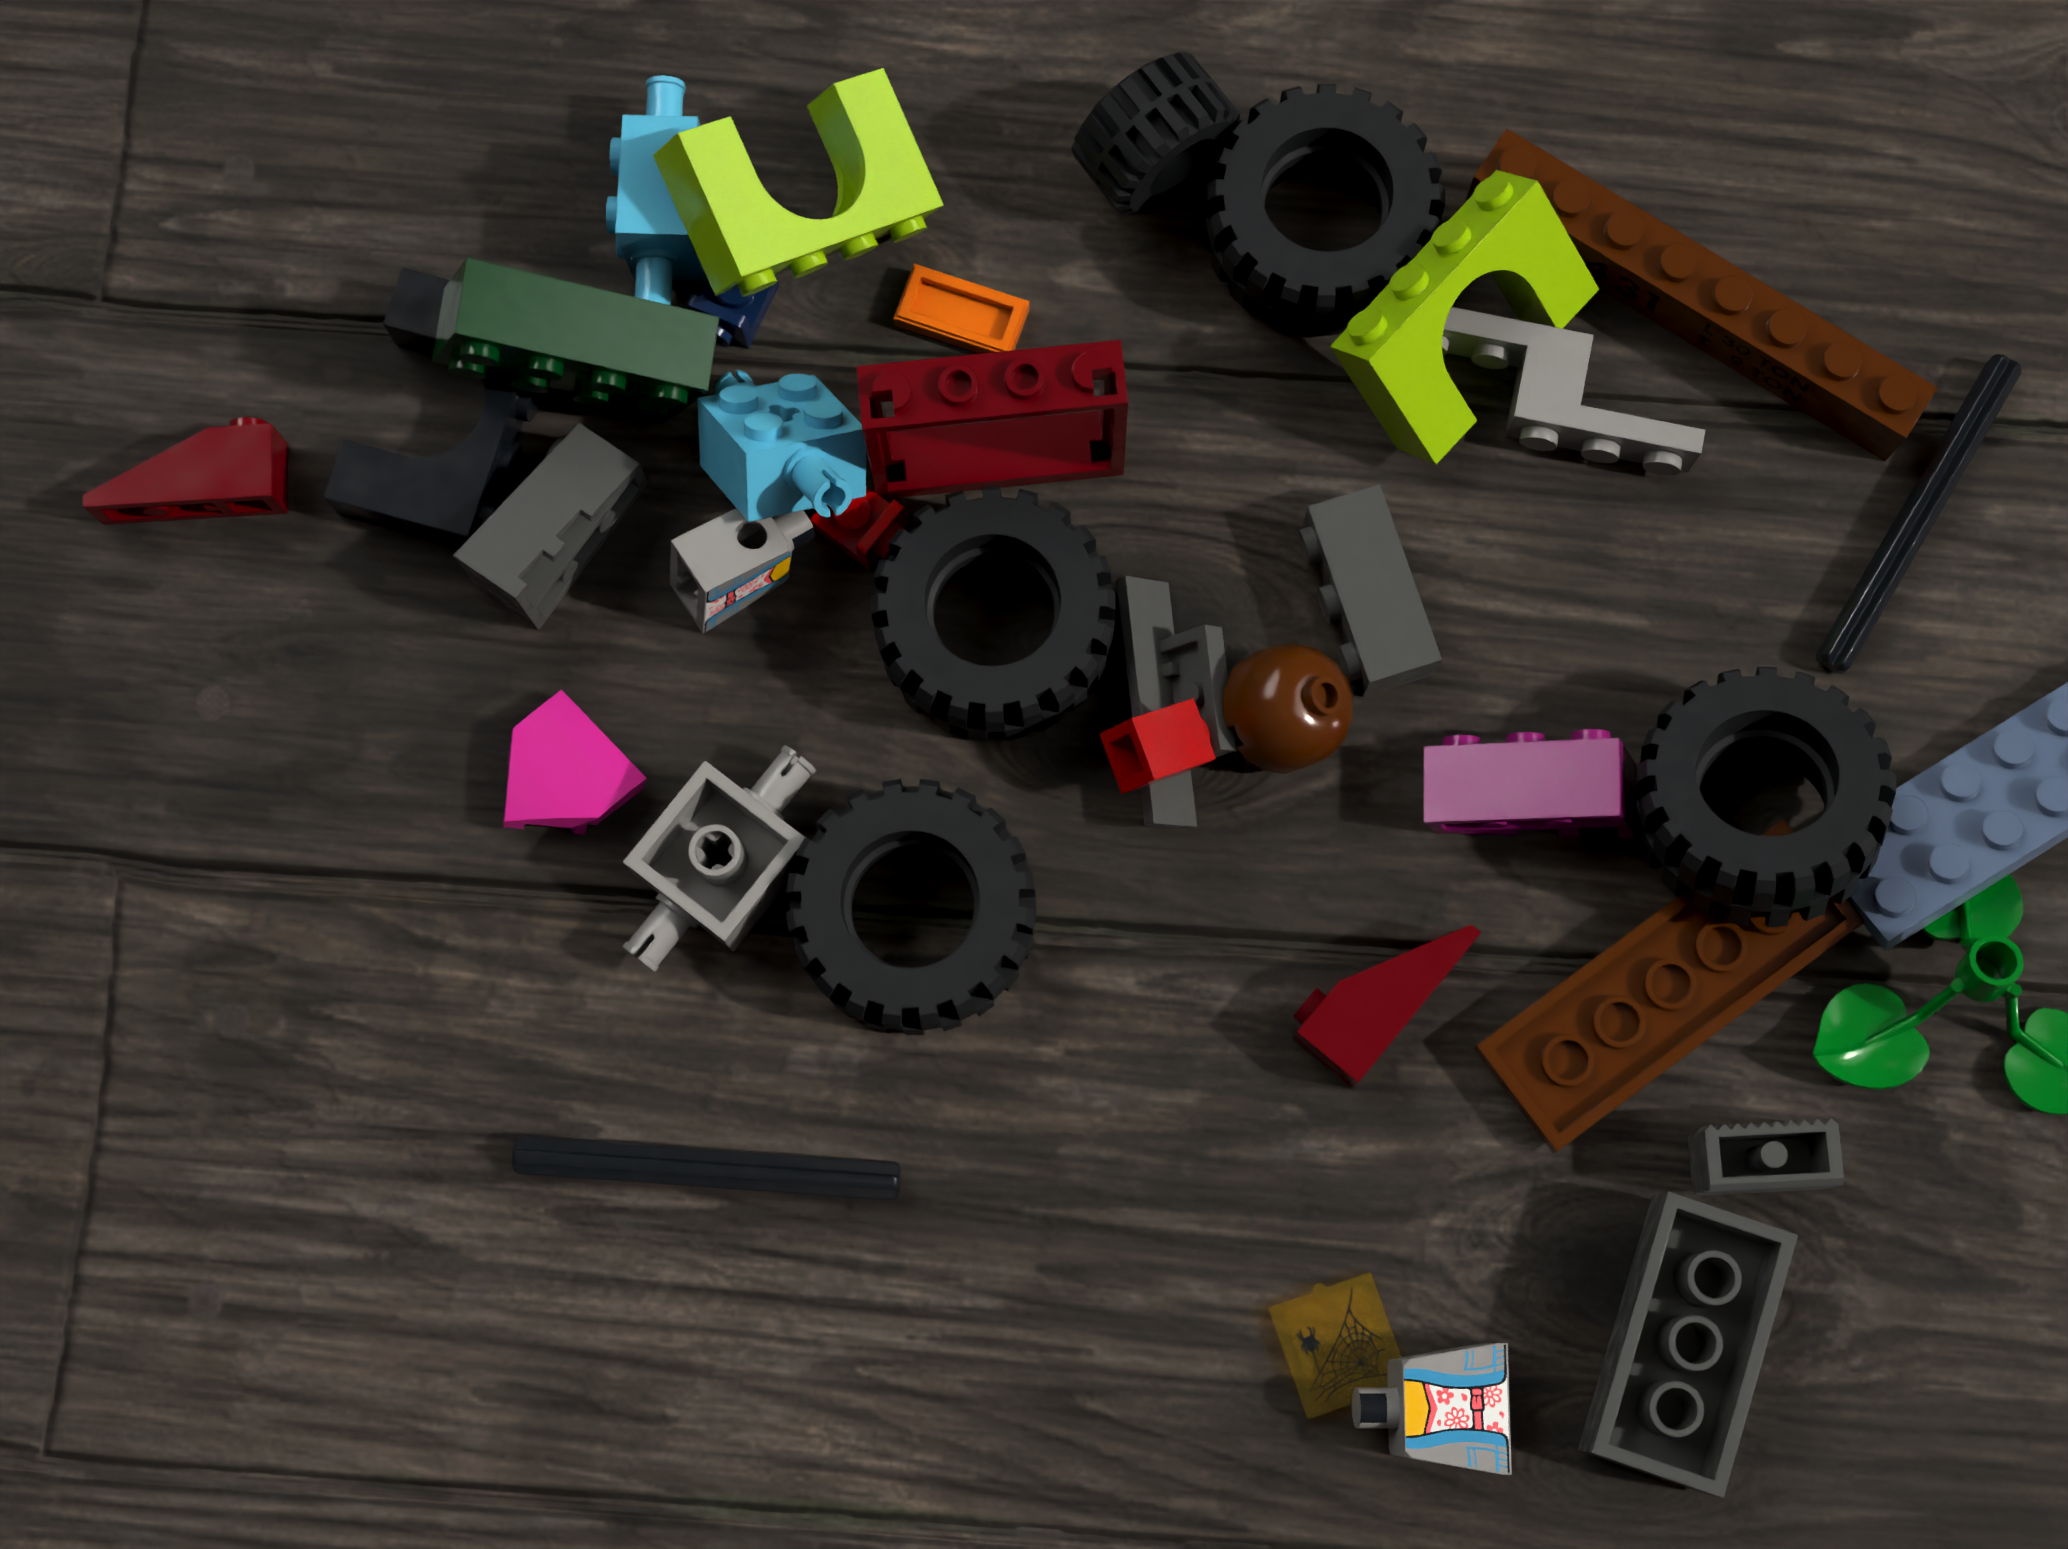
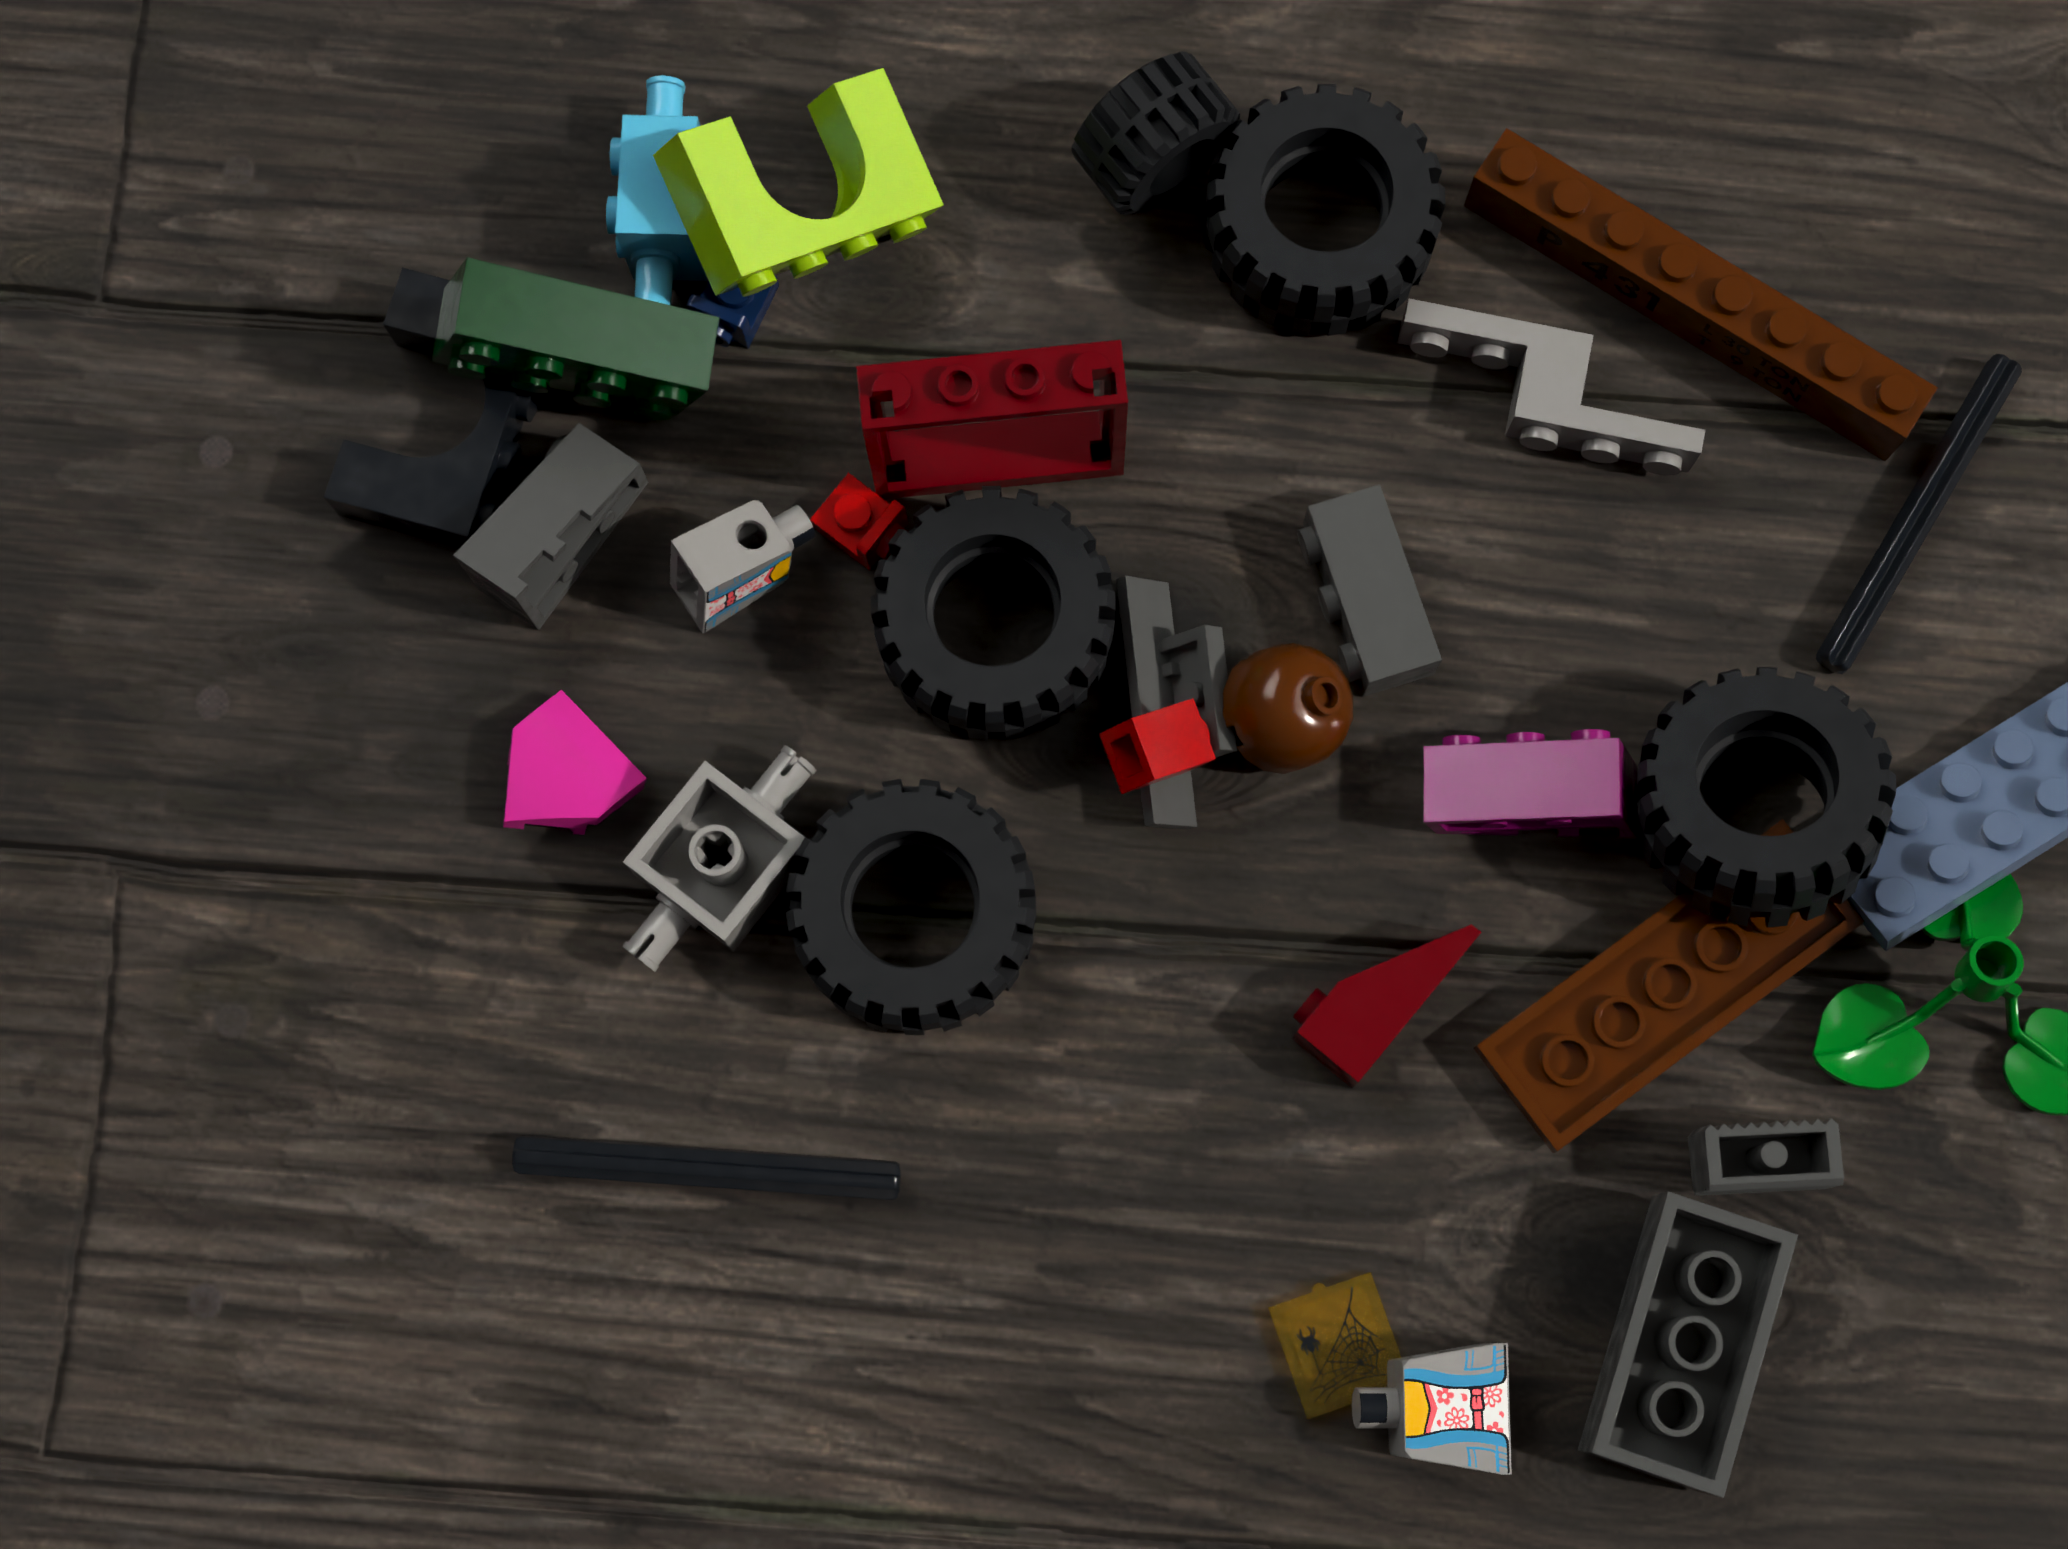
dark red slope [83,417,288,525] -> none
medium azure brick [697,370,866,522] -> none
orange tile [893,264,1030,354] -> none
lime arch [1330,170,1599,465] -> none

